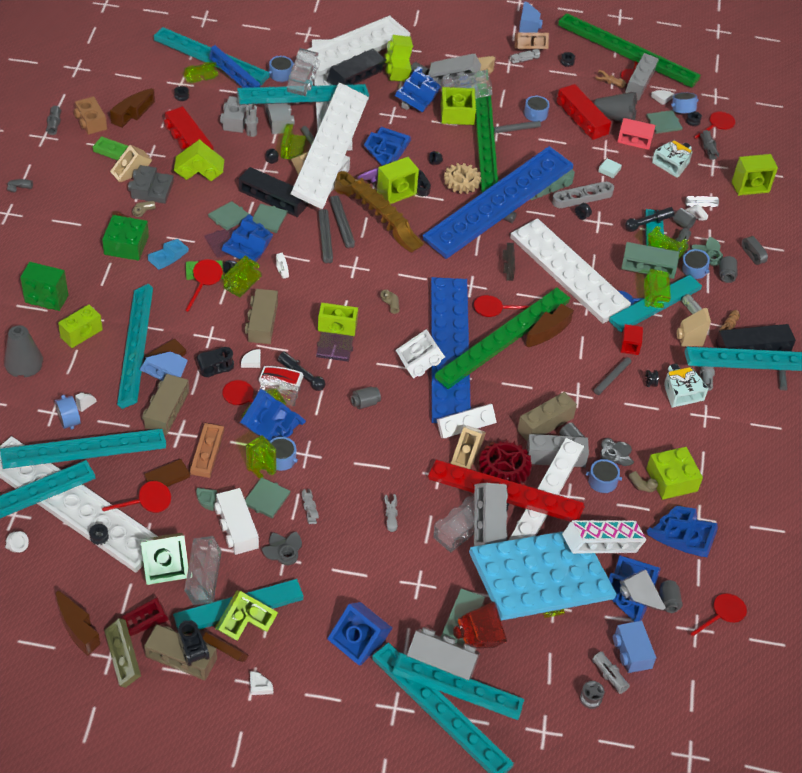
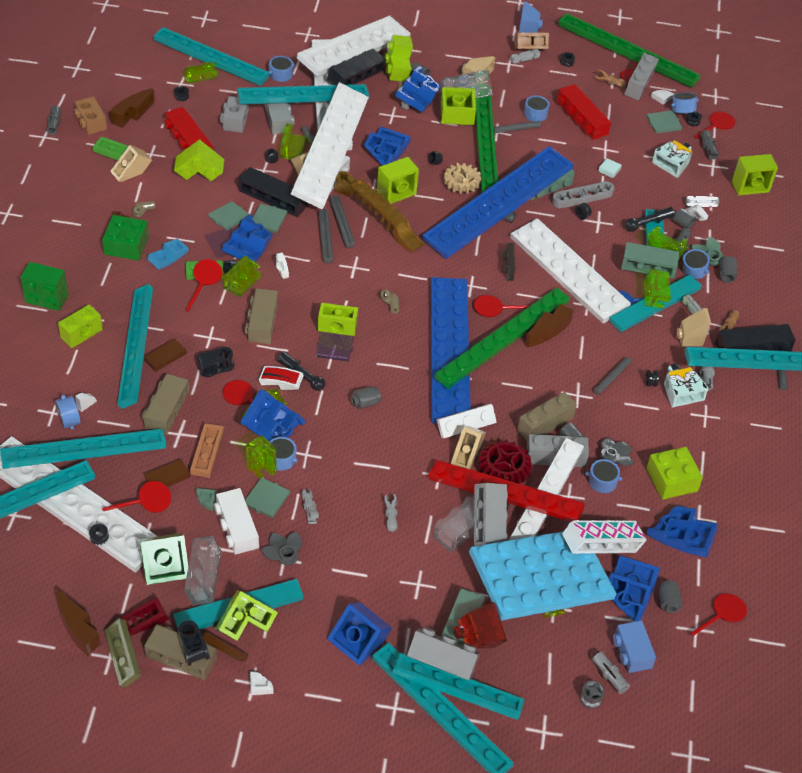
dark grey cone [4,325,43,377] -> none
white tile [5,531,29,553] -> none
dark grey arm [6,179,33,192] -> none
dark grey plate [128,165,174,204] -> none
medium blue slope [139,351,188,381] -> none
blue tile [209,45,261,88] -> none
white tile [241,349,261,368] -> none
light grey pin [245,104,258,137] -> none
clear tile [258,374,301,406] -> none
clear brick [287,48,320,96] -> none
medium lavender dish [357,168,378,183] -> none
white plate [396,329,445,378] -> none
black beam [417,170,431,197] -> none
light grey brick [428,53,481,86] -> none
dark grey cone [593,92,637,122] -> none
coral brick [617,118,656,150] -> none
red brick [620,324,643,355] -> none
light grey slope [620,570,666,610] -> none
dark tan arm [629,471,658,493] -> none
dark grey beam [742,236,768,265] -> none

